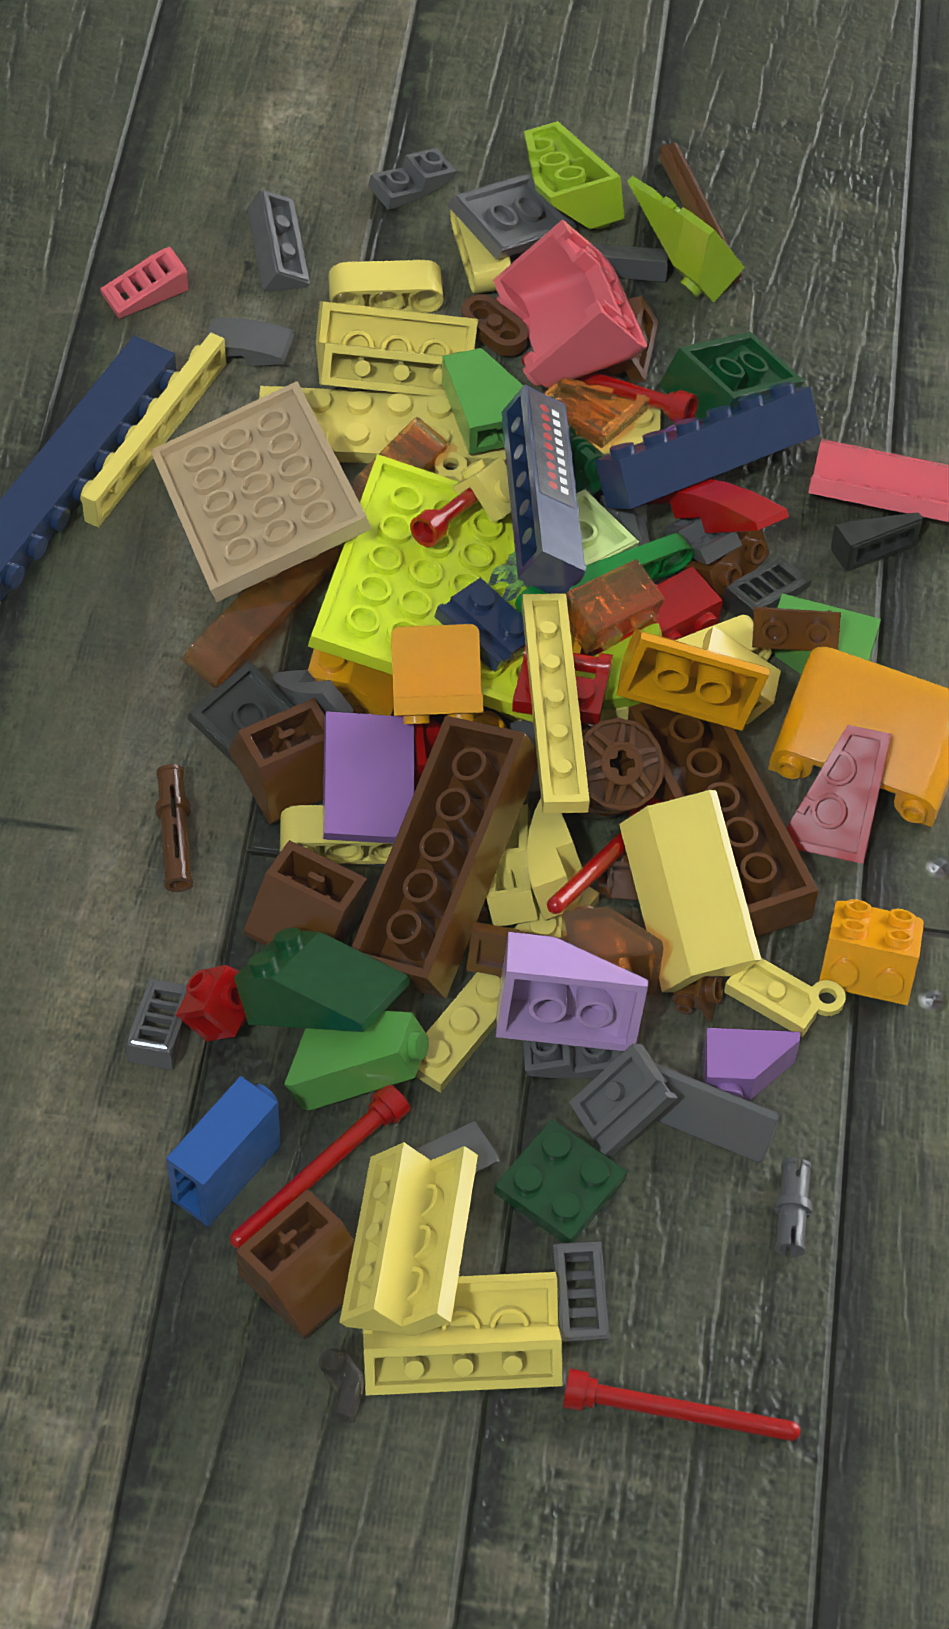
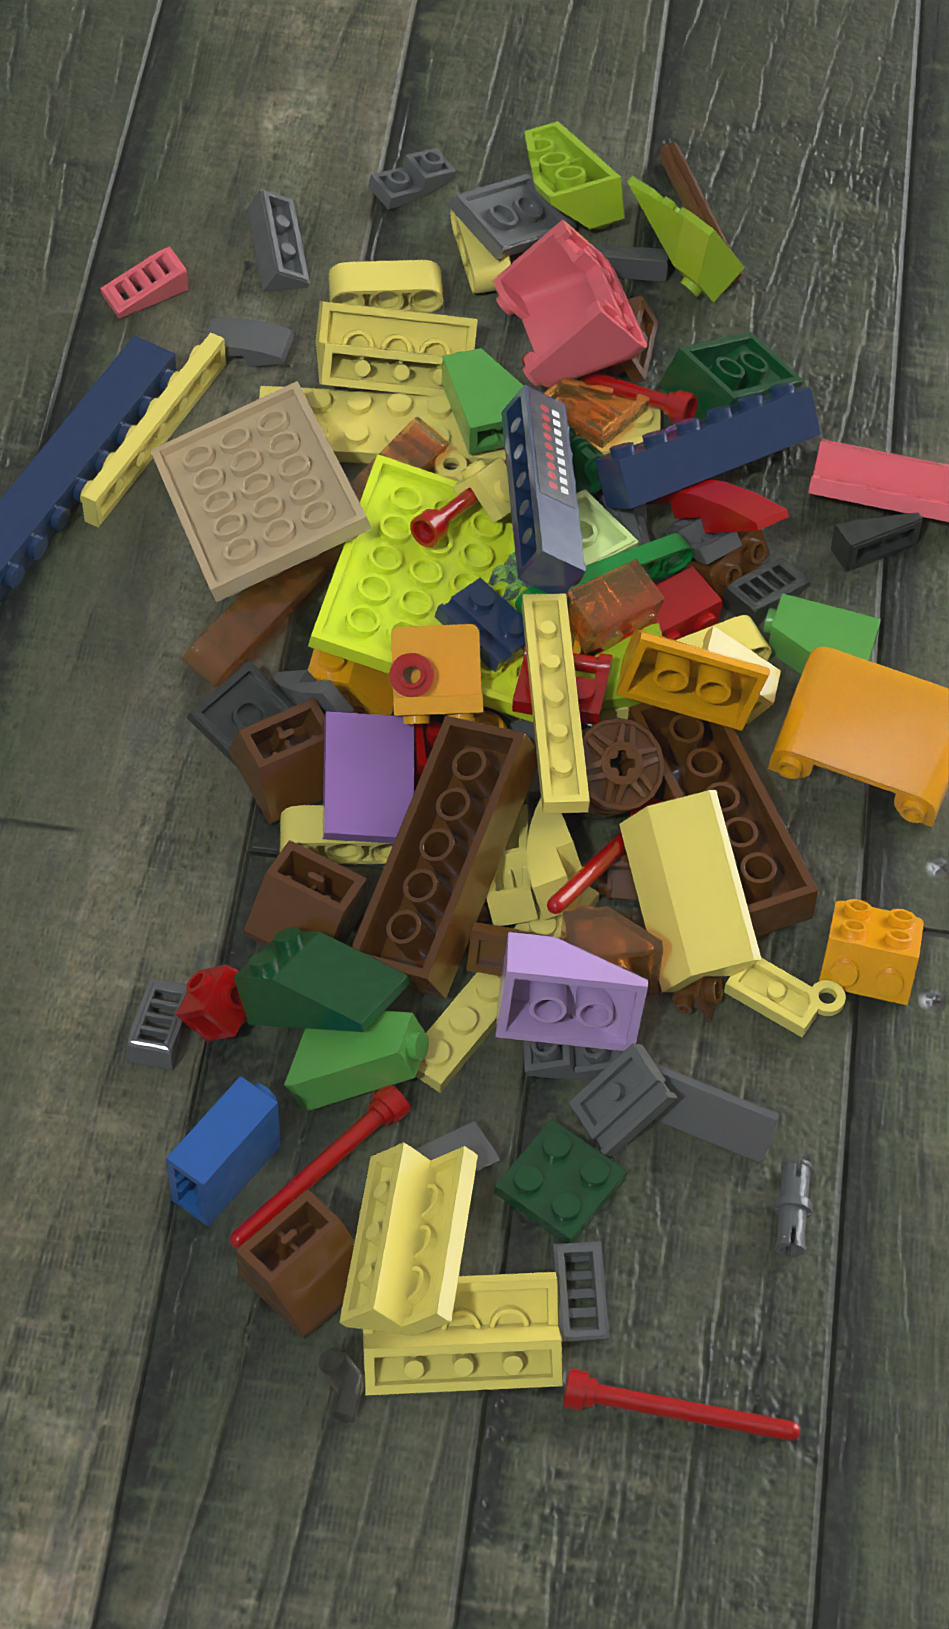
reddish brown pin [155,764,193,892] -> none
reddish brown plate [461,294,528,356] -> none
medium lavender slope [703,1028,800,1101] -> none
reddish brown hinge [752,606,841,651] -> none
wing [786,725,892,864] -> none
none -> red plate [389,653,434,697]

